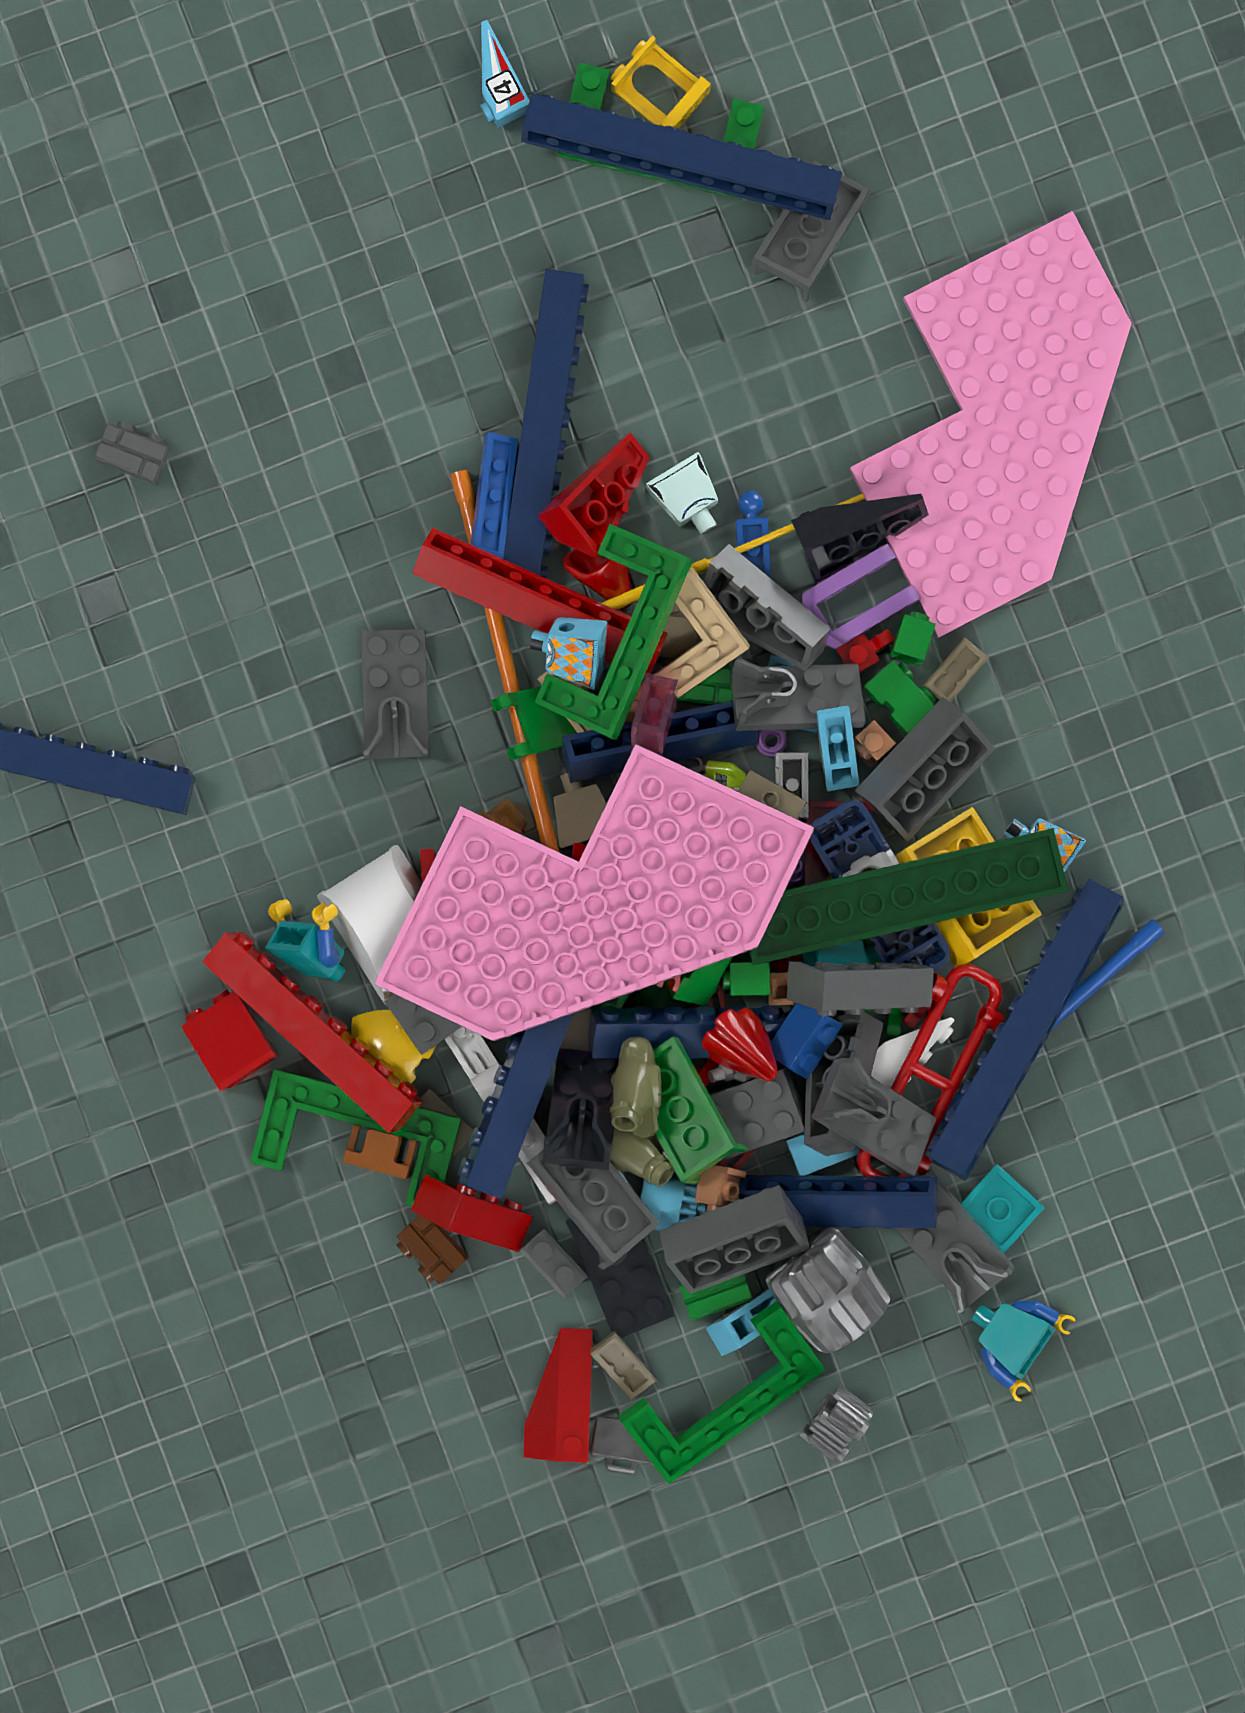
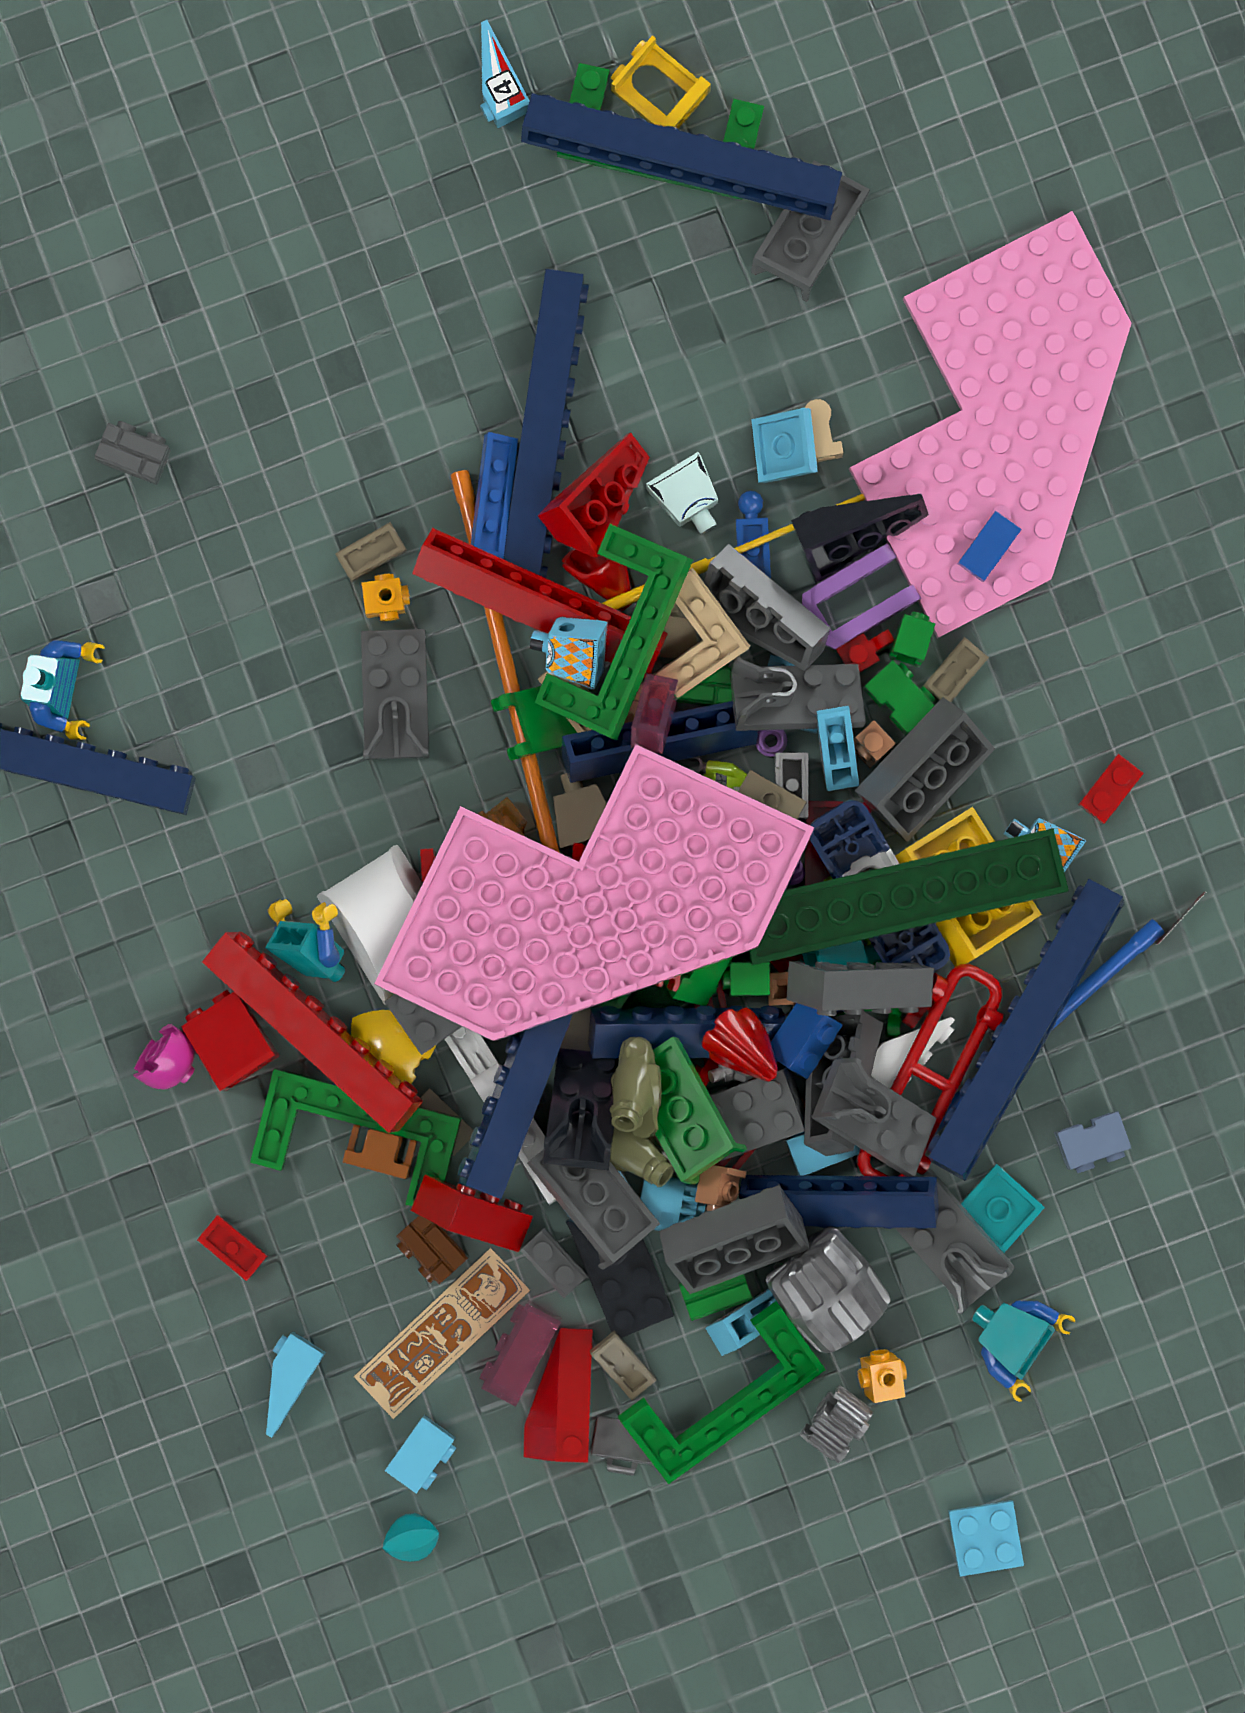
none -> torso [21,640,105,740]
none -> dark pink cylinder [133,1024,195,1090]
none -> red plate [197,1215,268,1281]
none -> medium azure slope [266,1332,326,1438]
none -> dark tan plate [335,522,407,583]
none -> sticker [354,1248,530,1419]
none -> light orange brick [361,574,410,621]
none -> teal piece [383,1513,439,1562]
none -> medium azure brick [385,1415,456,1494]
none -> clear pink wedge [479,1300,562,1407]
none -> medium azure plate [751,408,818,483]
none -> tan leg [805,399,843,462]
none -> light orange brick [858,1349,907,1403]
none -> medium azure plate [948,1500,1024,1577]
none -> blue tile [957,511,1022,582]
none -> sand blue brick [1054,1111,1131,1173]
none -> red plate [1078,754,1144,824]
none -> sticker [1155,892,1206,945]

